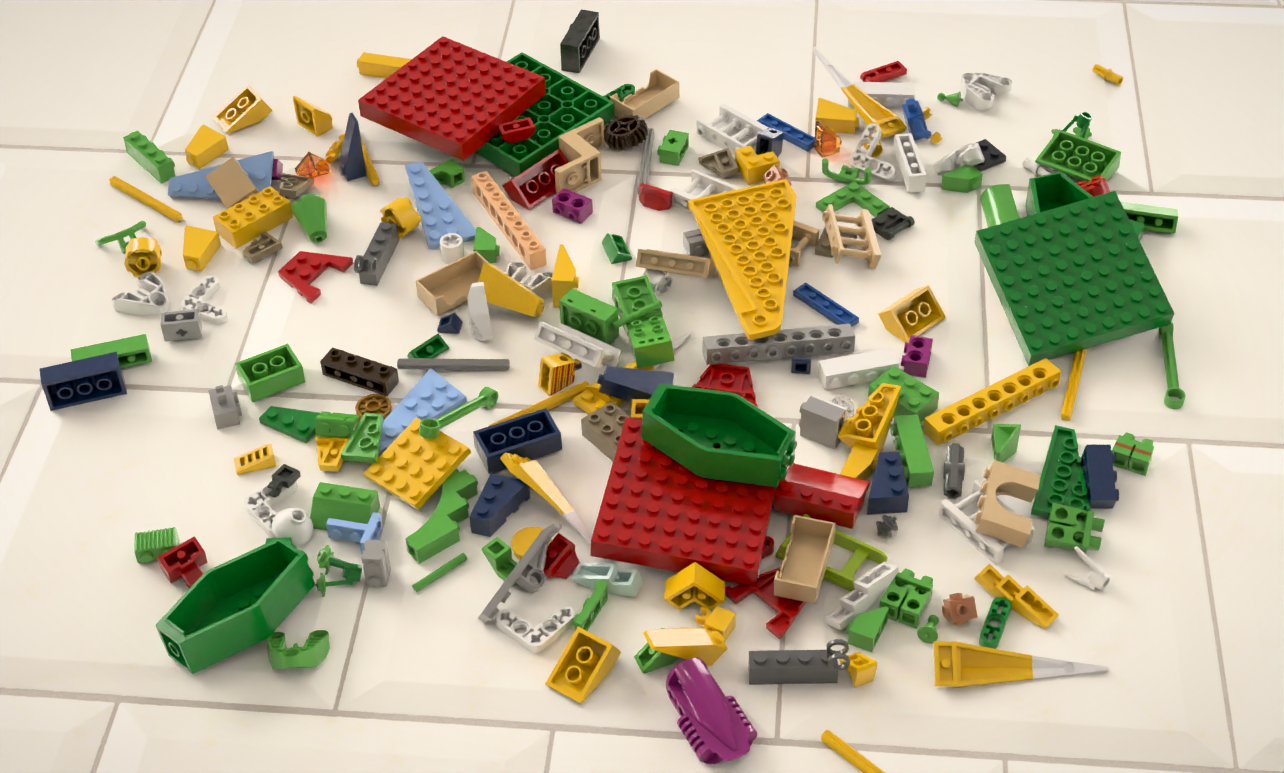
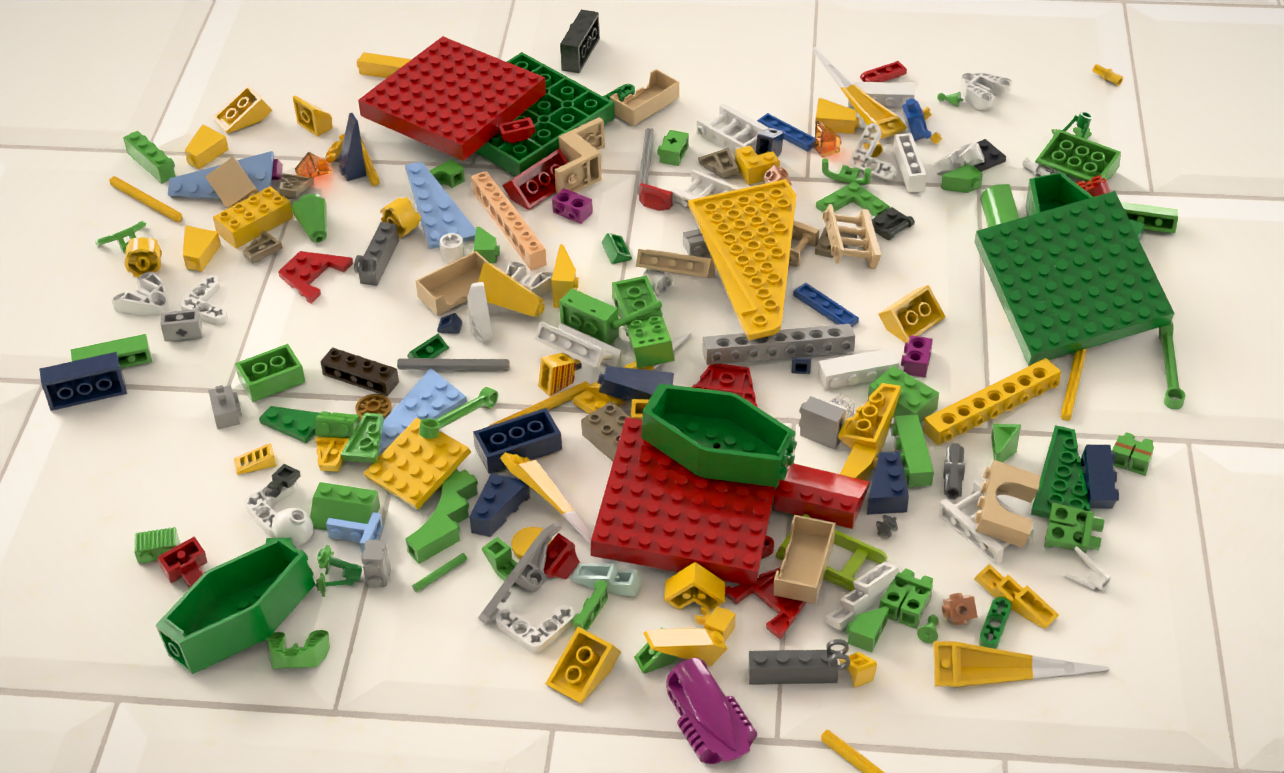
dark brown gear [604,114,648,151] -> none

